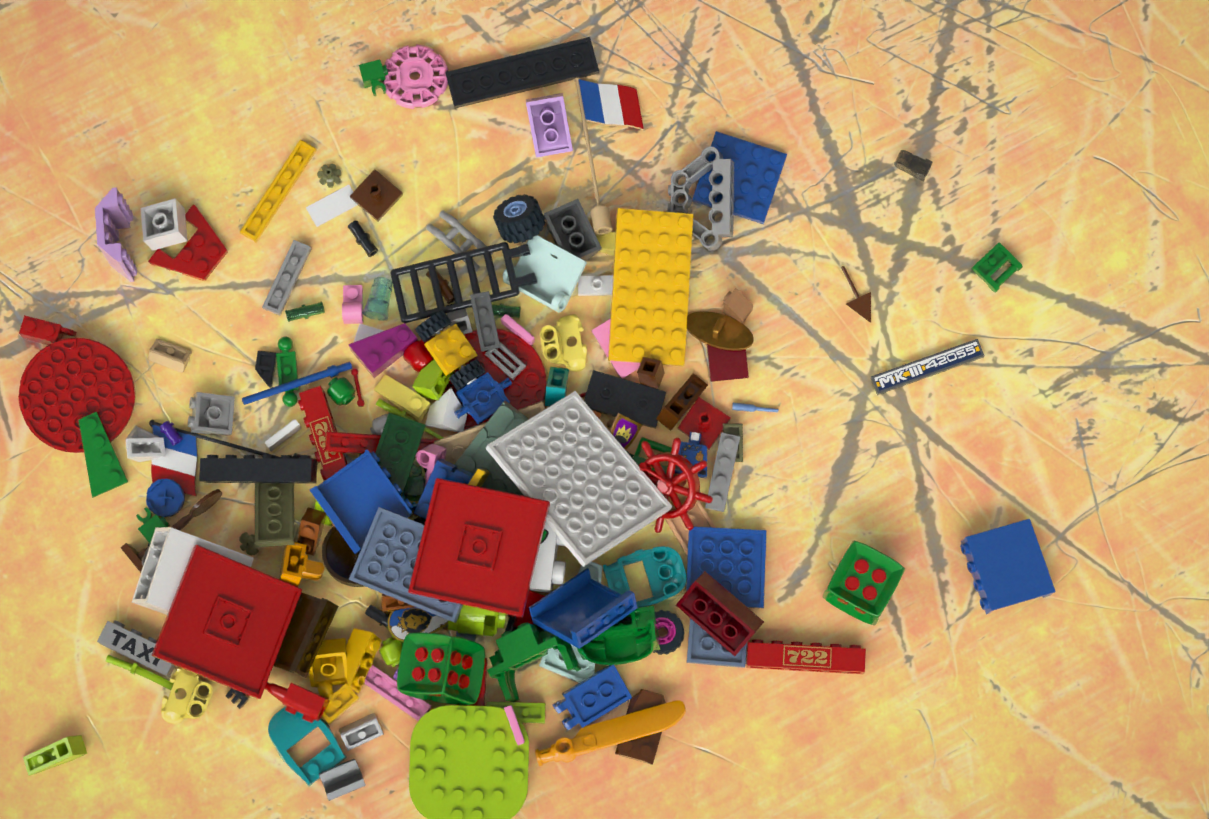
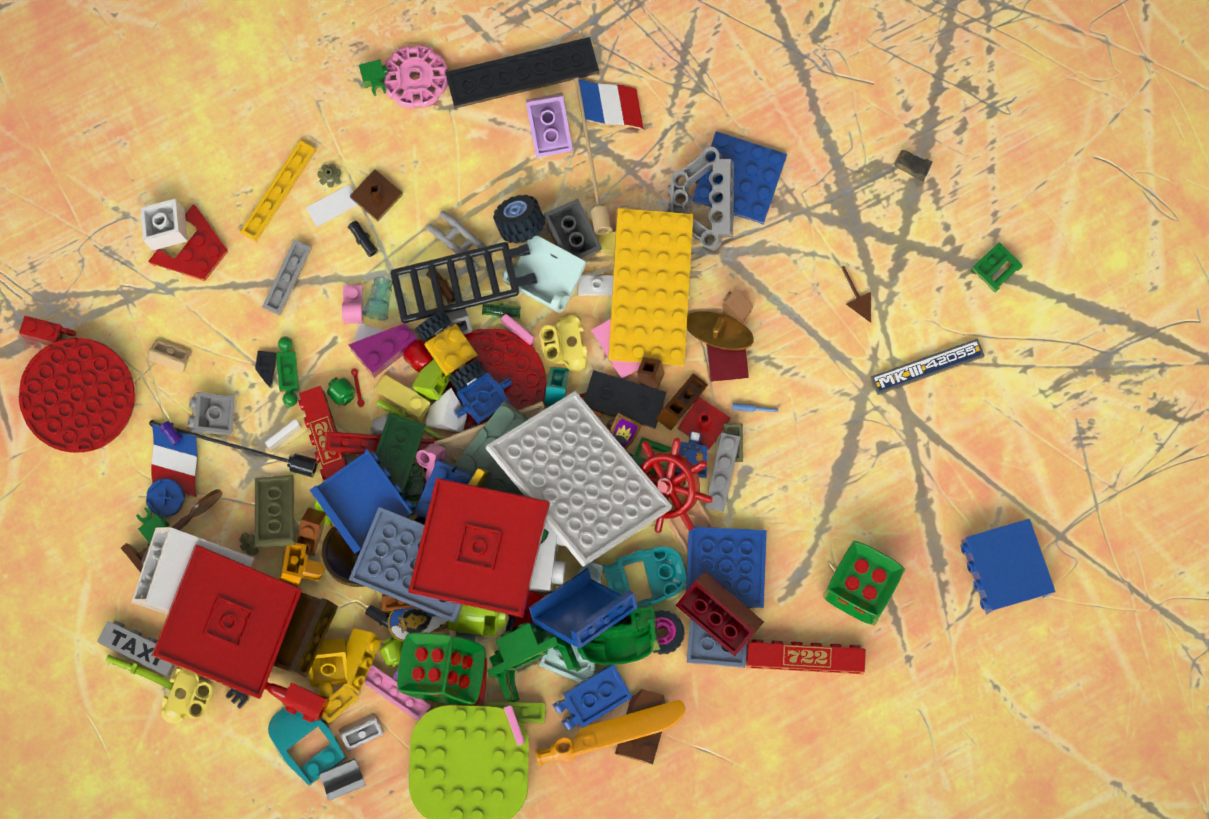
lime slope [23,735,87,776] -> none
green wing [79,412,128,498] -> none
lavender slope [95,187,137,282] -> none
white slope [125,425,166,462] -> none
black brick [199,455,317,484] -> none
blue bar [242,362,352,405] -> none
clear green pin [285,301,325,322] -> none
dark grey plate [470,291,500,351] -> none
light grey tile [485,341,526,380] -> none
red hinge [639,462,673,488] -> none

